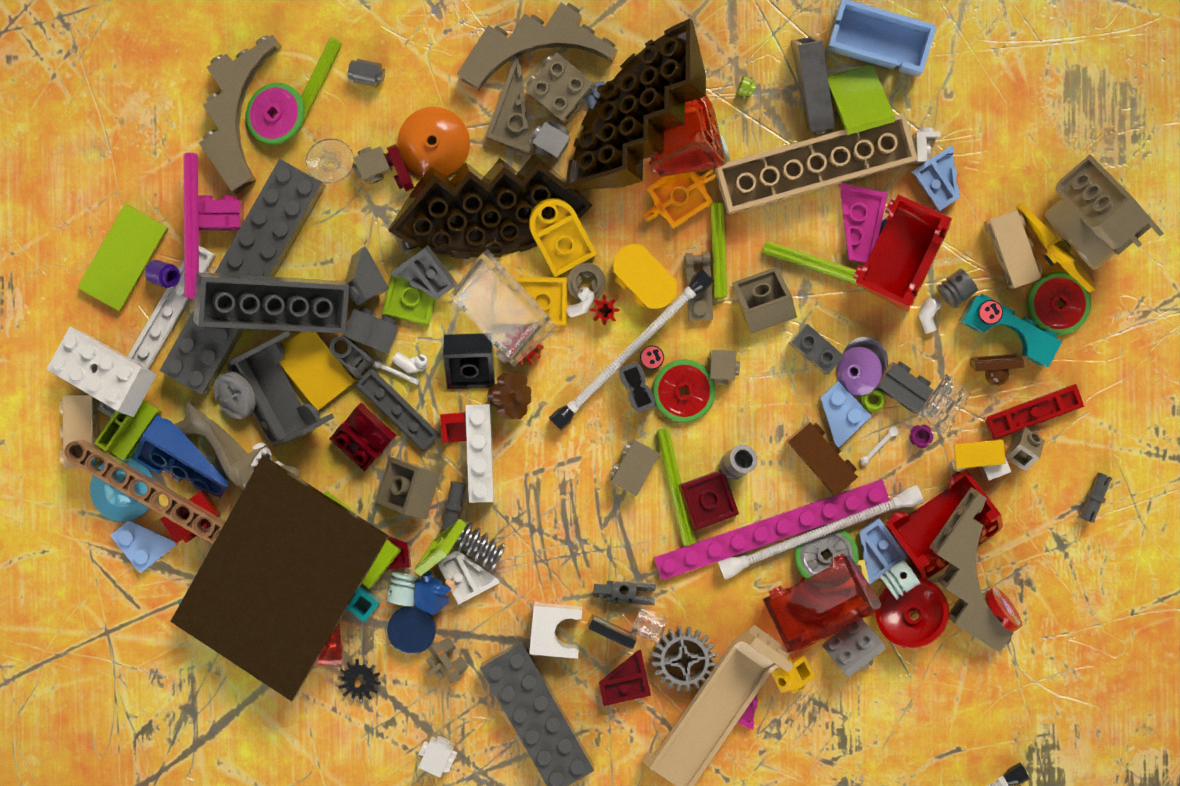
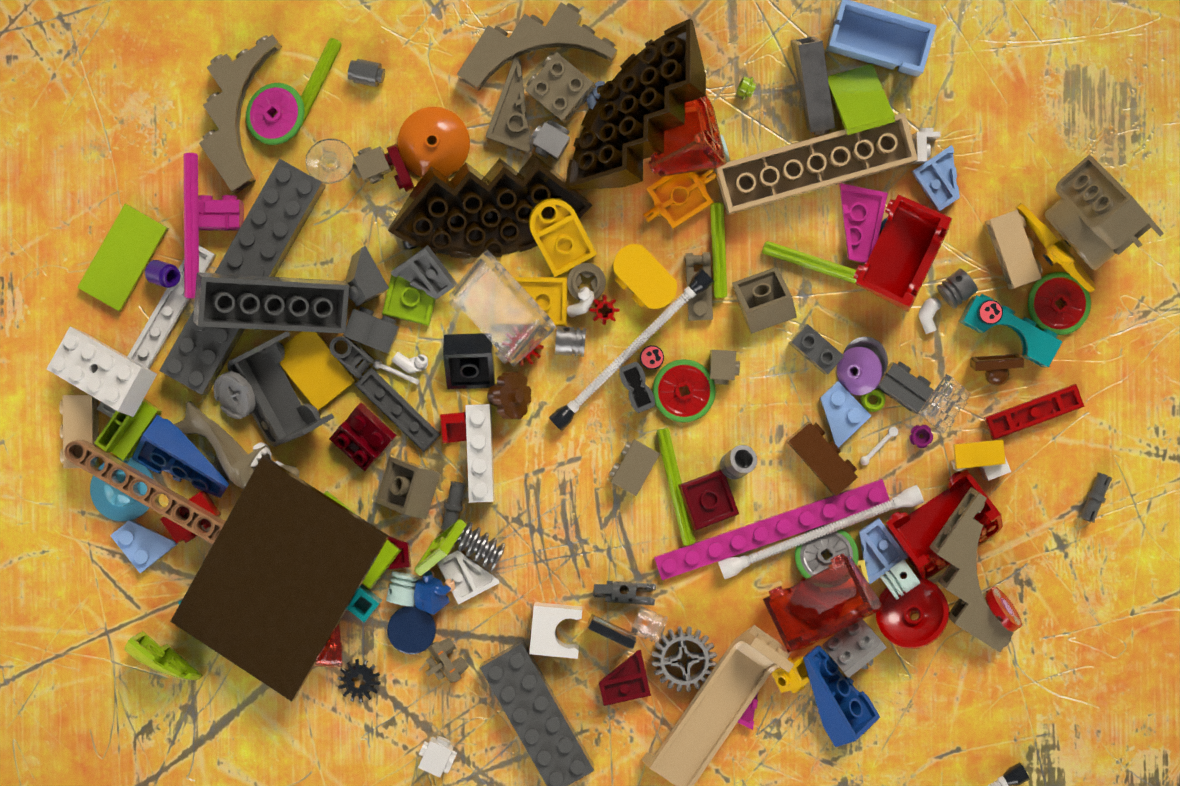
dark tan brick [1006,427,1045,472] -> none
none -> lime brick [124,631,203,680]
none -> flat silver piece [555,326,586,357]
none -> blue wedge [803,645,880,747]

